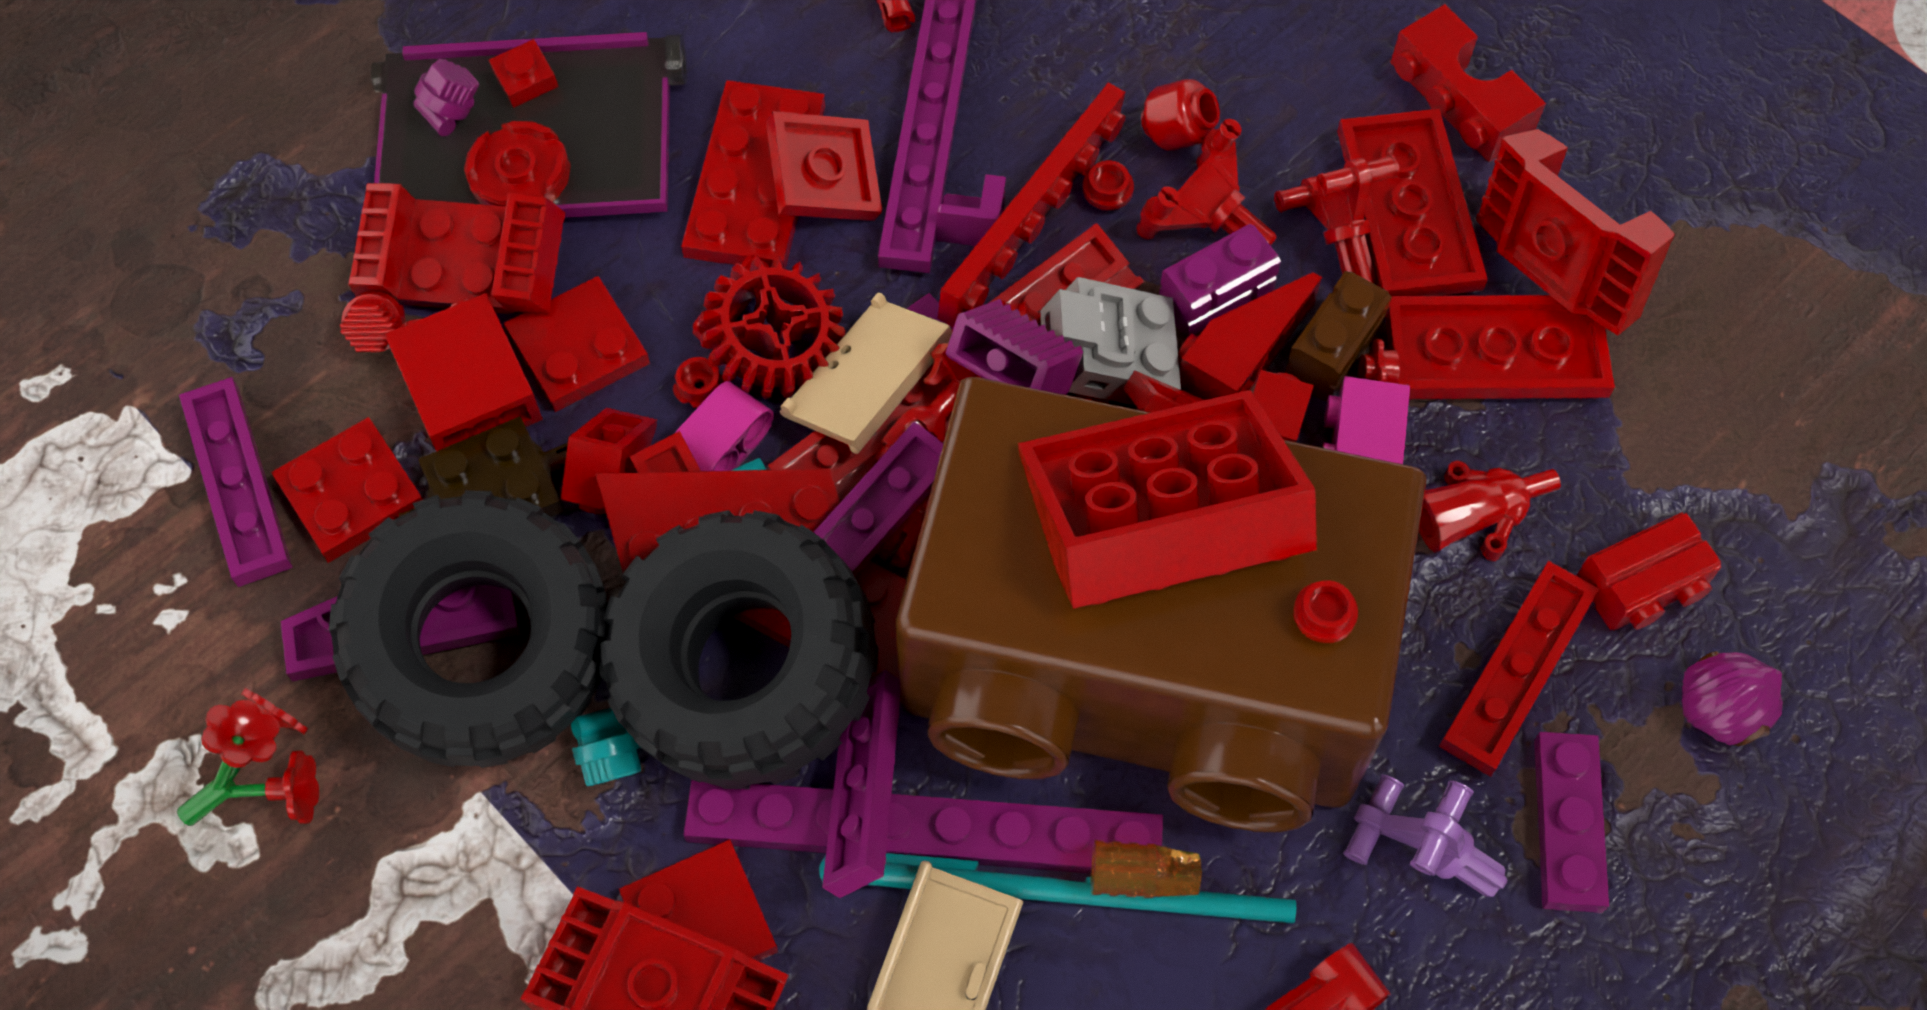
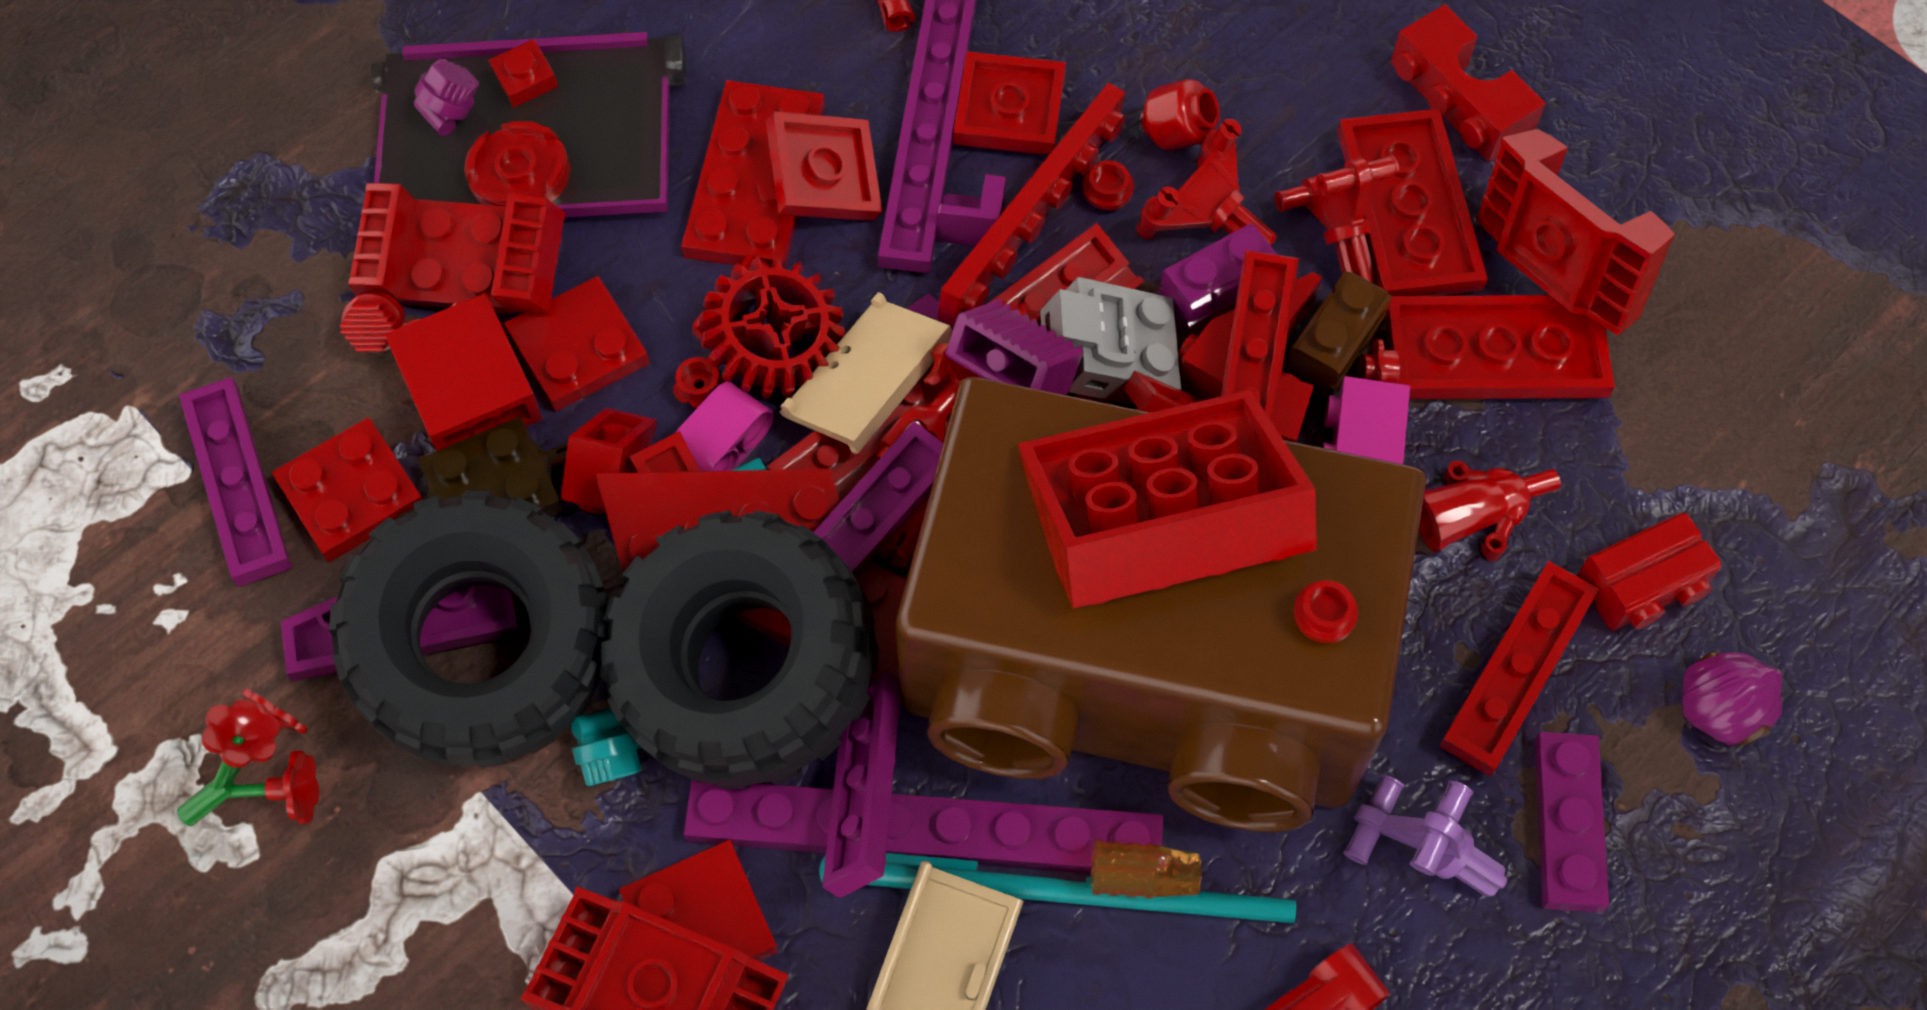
none -> red plate [953,51,1066,155]
none -> red tile [1221,250,1299,425]

